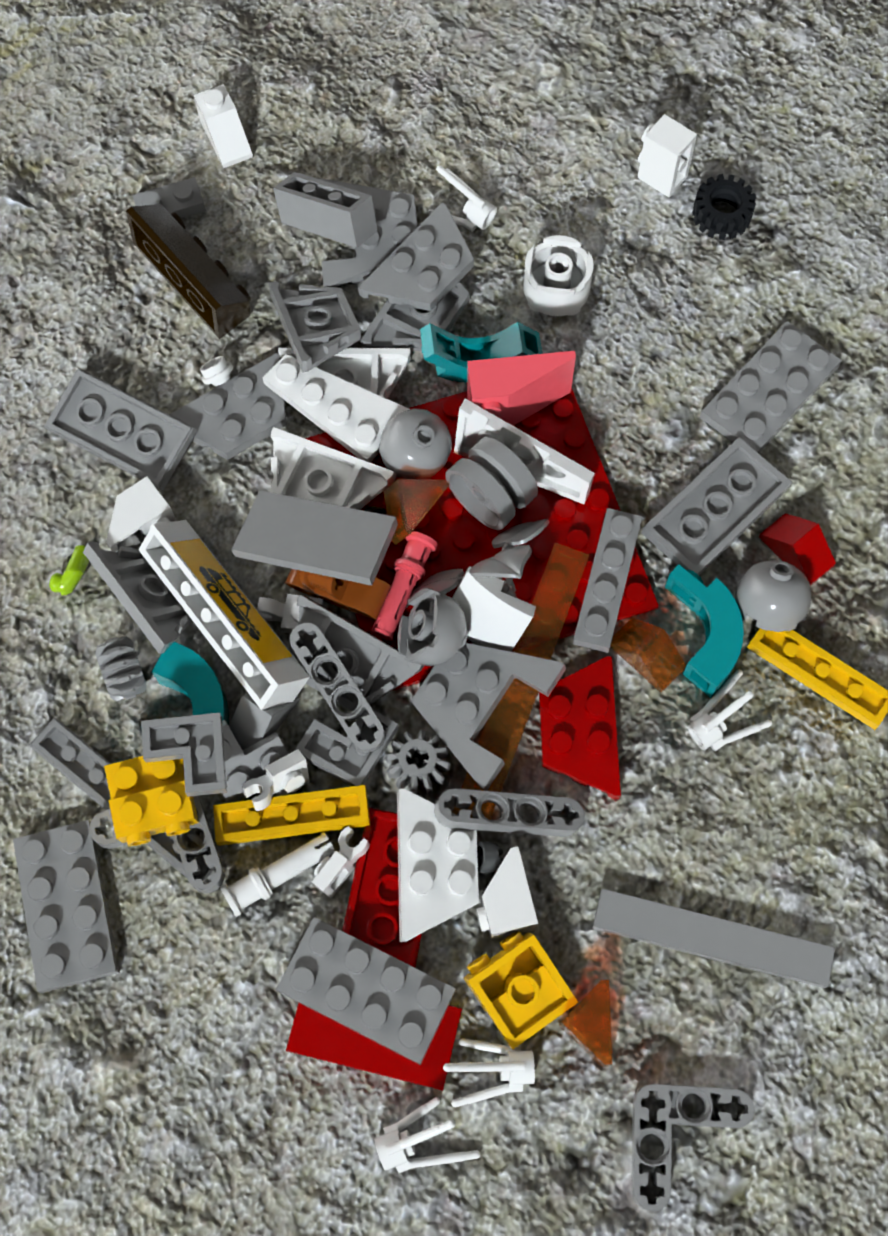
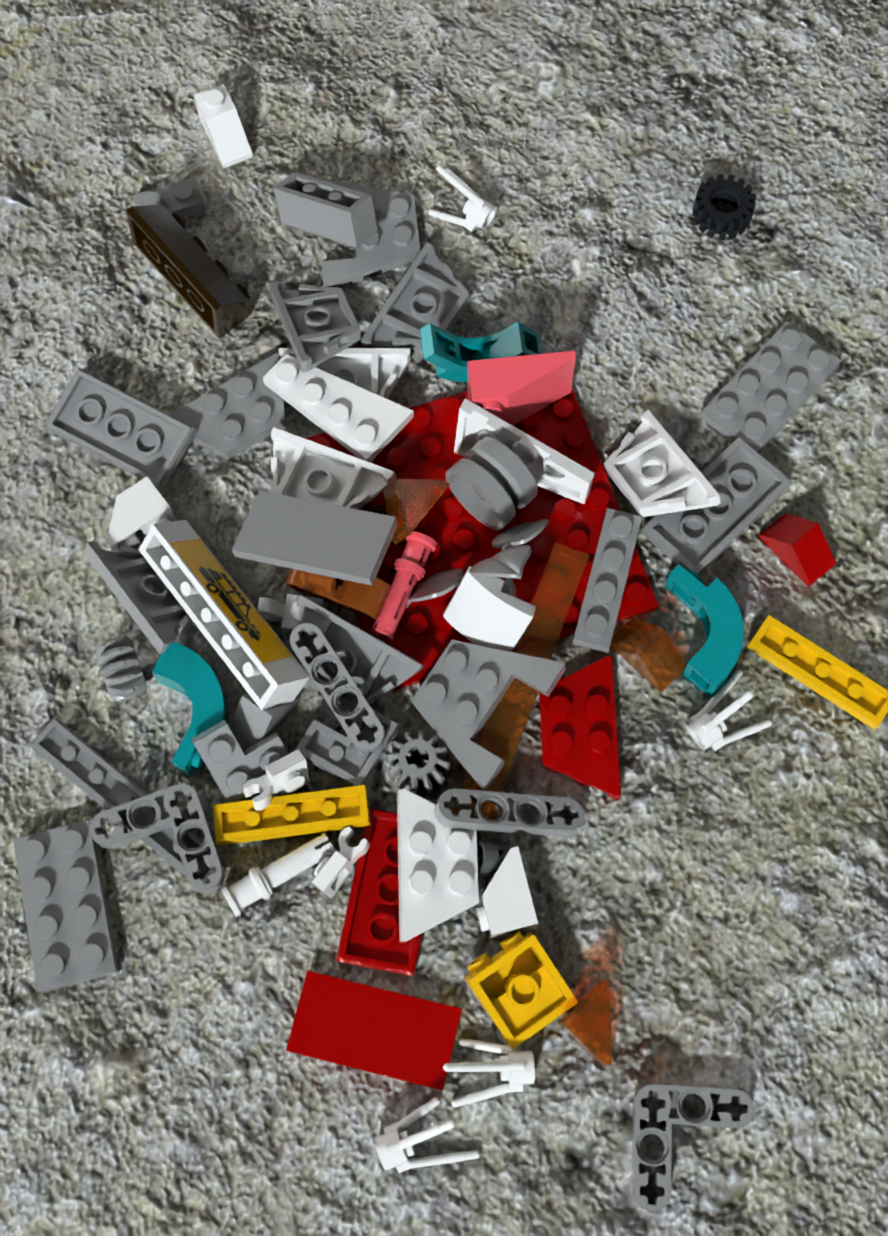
lime arm [49,545,89,596] -> none
yellow plate [104,756,199,846] -> none
light grey plate [141,713,227,797] -> none
white plate [200,356,234,387] -> none
light grey plate [276,917,456,1065] -> none
light grey wing [358,202,474,311] -> none
light grey cylinder [379,408,452,482] -> none
light grey cylinder [397,588,468,666] -> none
white brick [523,235,594,316] -> none
light grey tile [592,889,835,988] -> none
white brick [637,114,697,197] -> none
light grey cylinder [735,560,811,632] -> none
none -> white wing [604,410,721,517]

